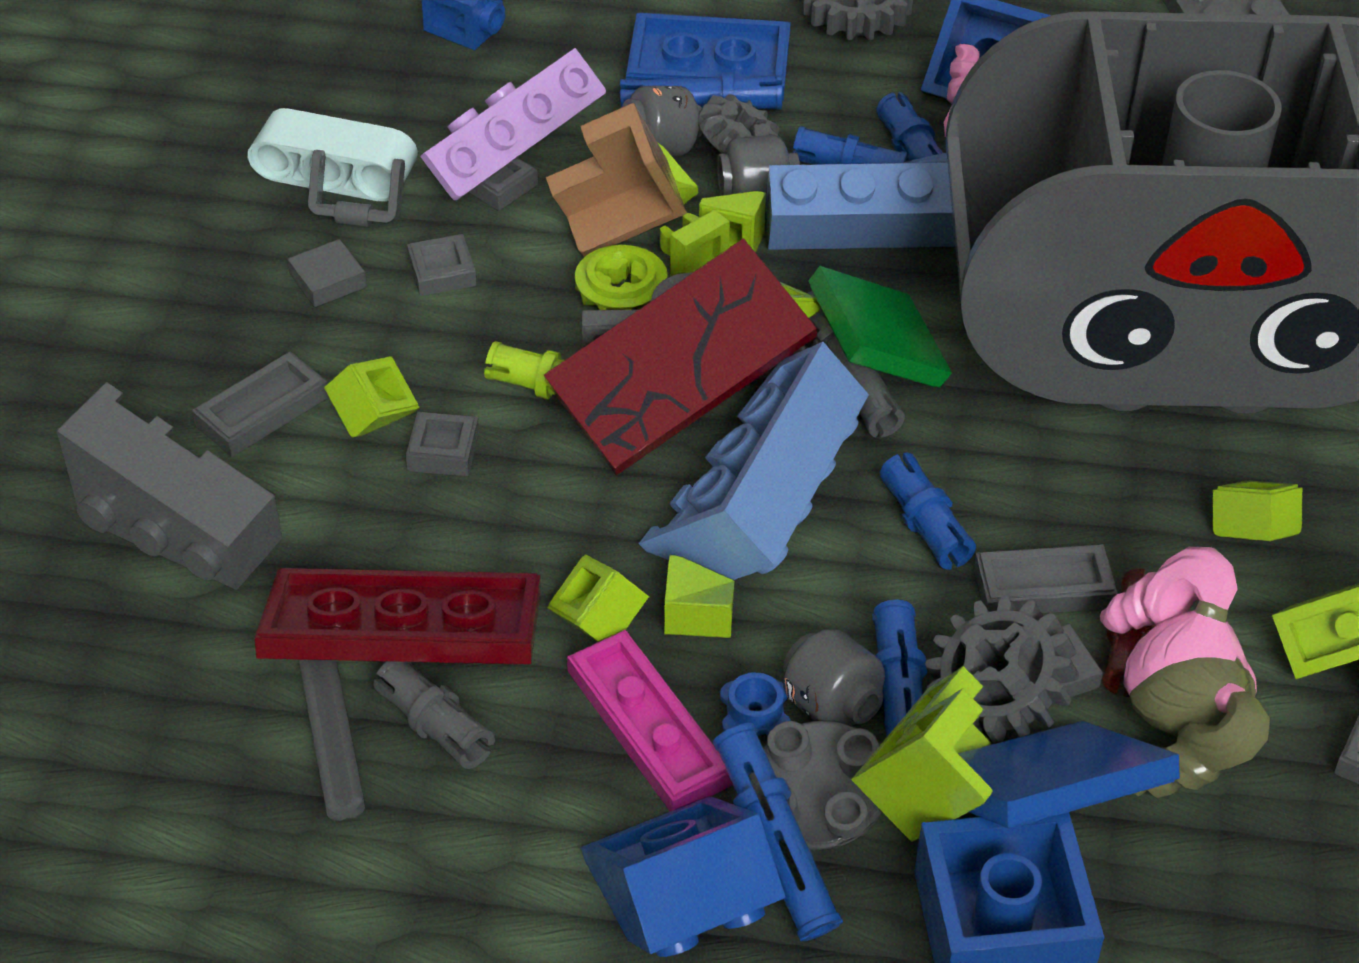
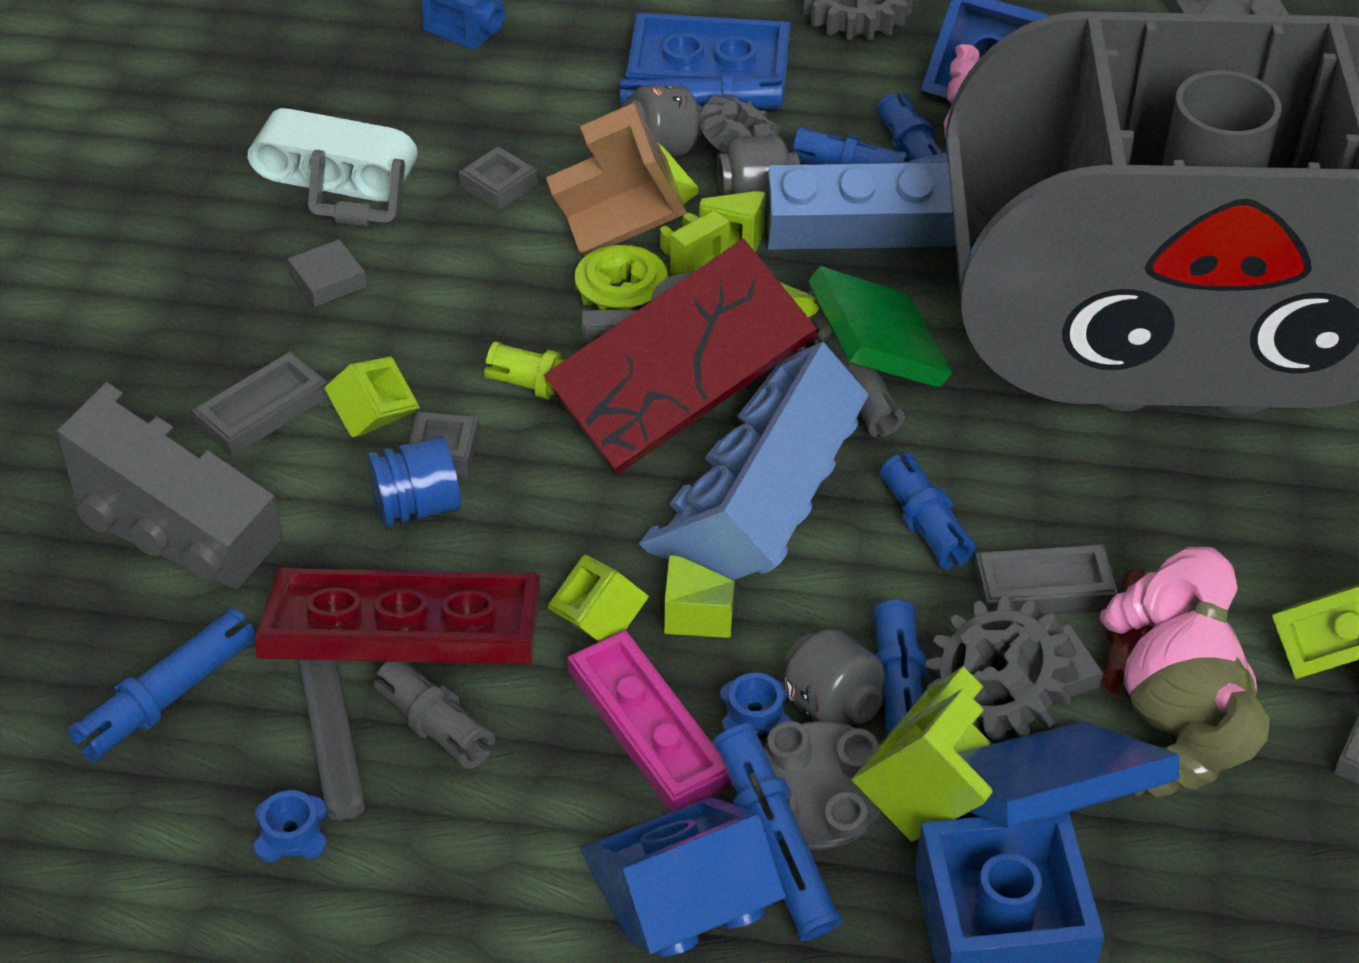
dark grey tile [407,234,477,296] -> none
lavender bracket [420,48,606,200] -> none
lime slope [1213,481,1302,541] -> none
none -> blue pin [68,607,256,763]
none -> blue plate [254,790,327,862]
none -> blue piece [366,436,461,528]

